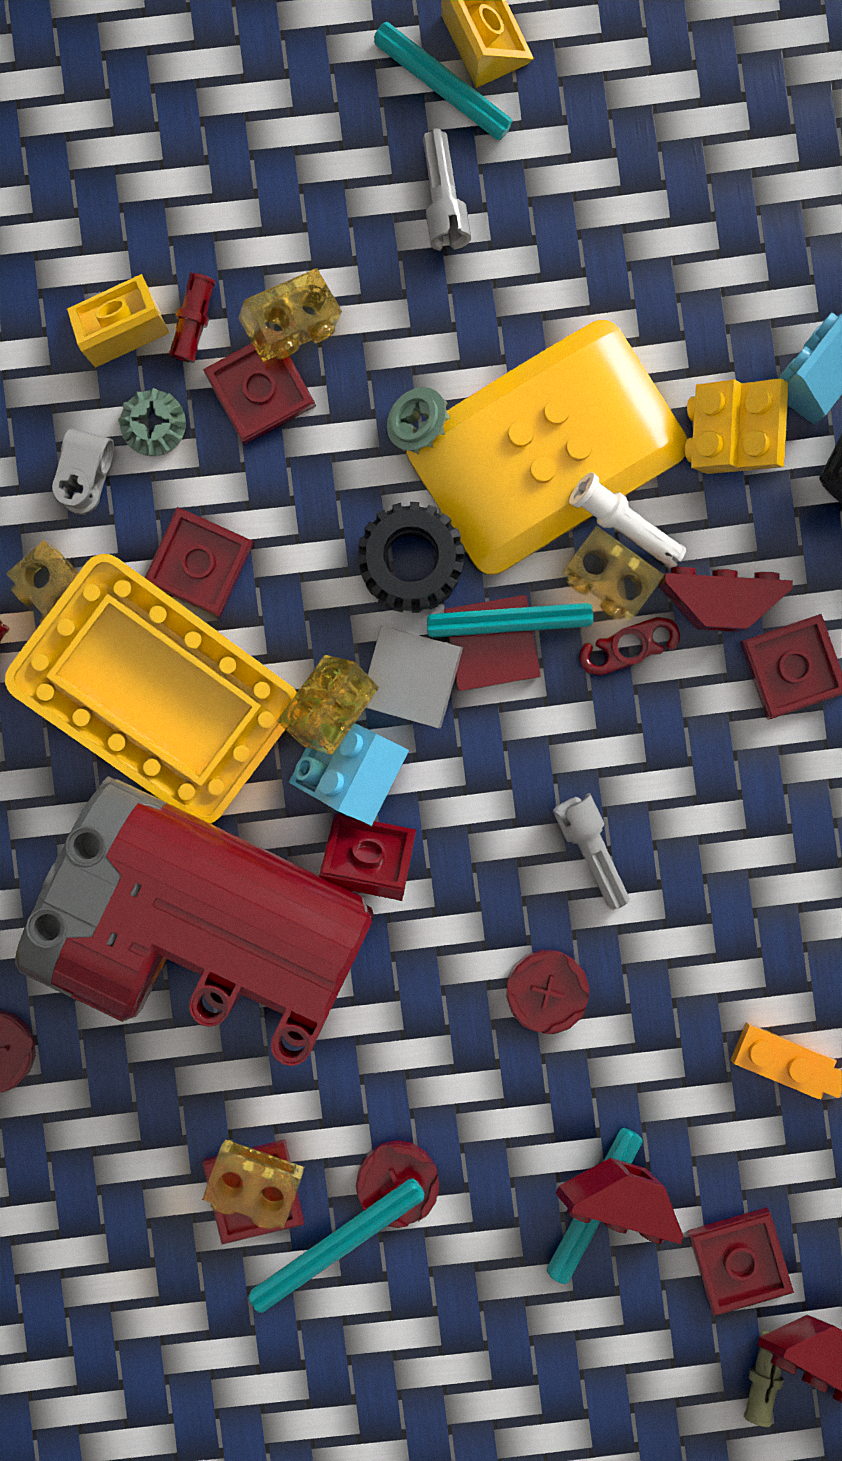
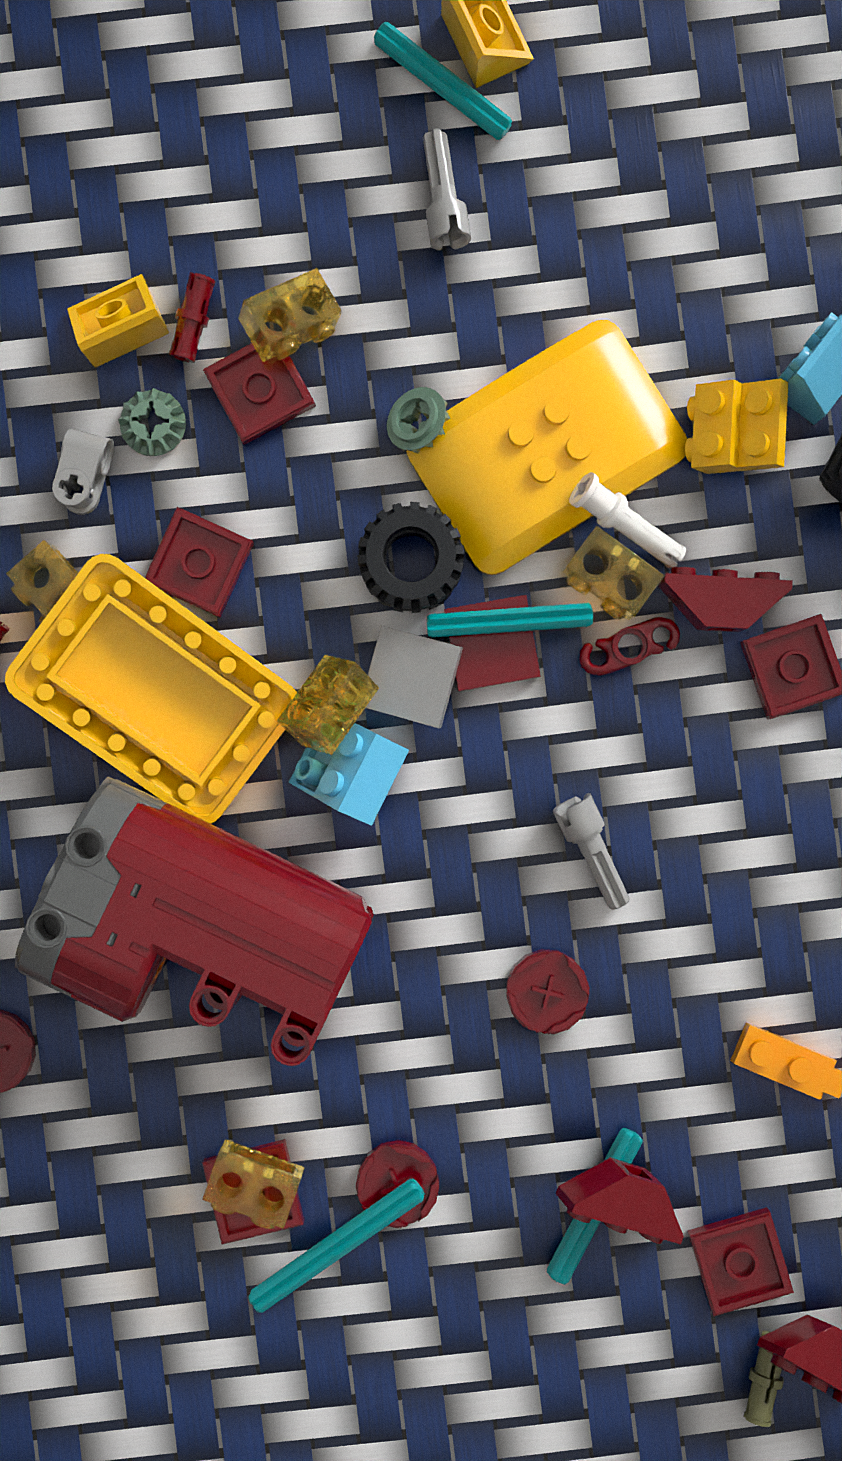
dark red tile [319,813,416,901] -> none

